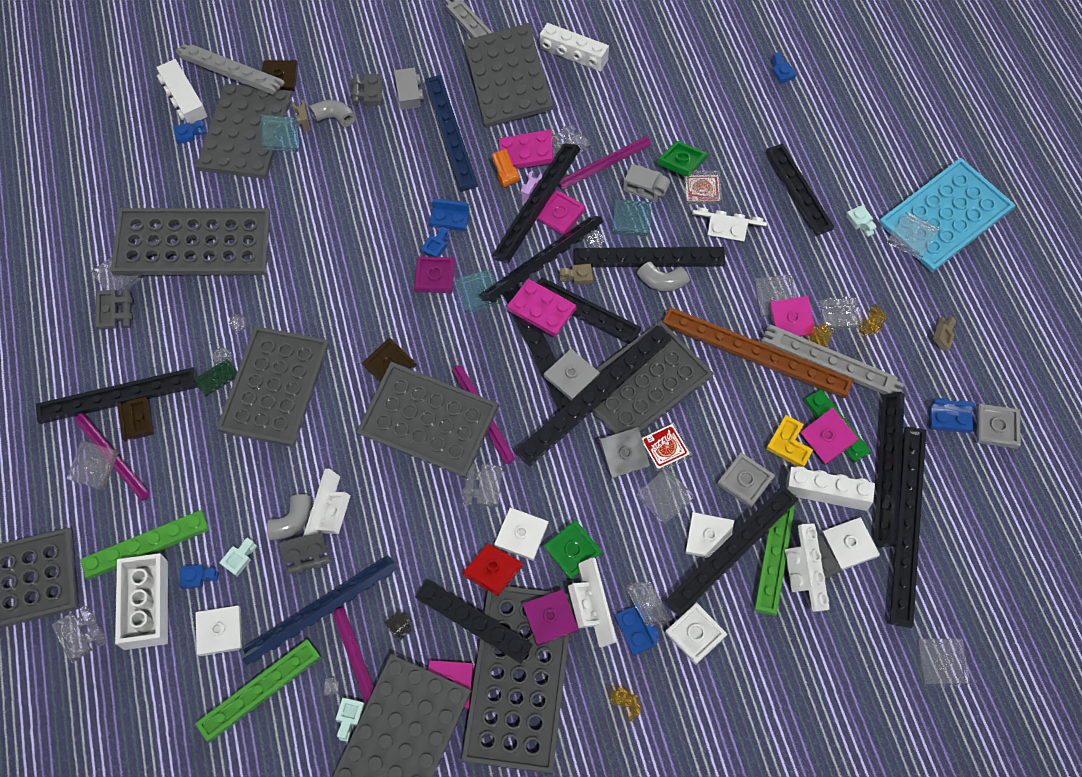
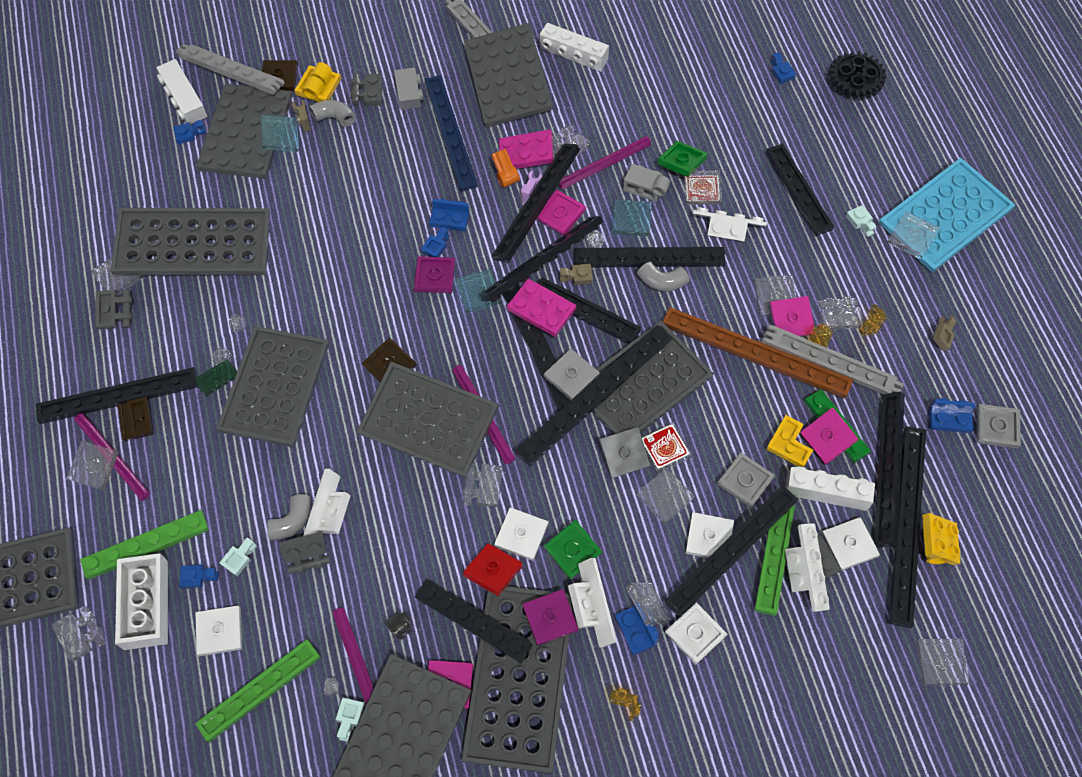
dark blue plate [239,555,397,666] -> none
none -> yellow plate [294,62,341,102]
none -> black gear [828,51,887,100]
none -> yellow plate [922,513,961,565]

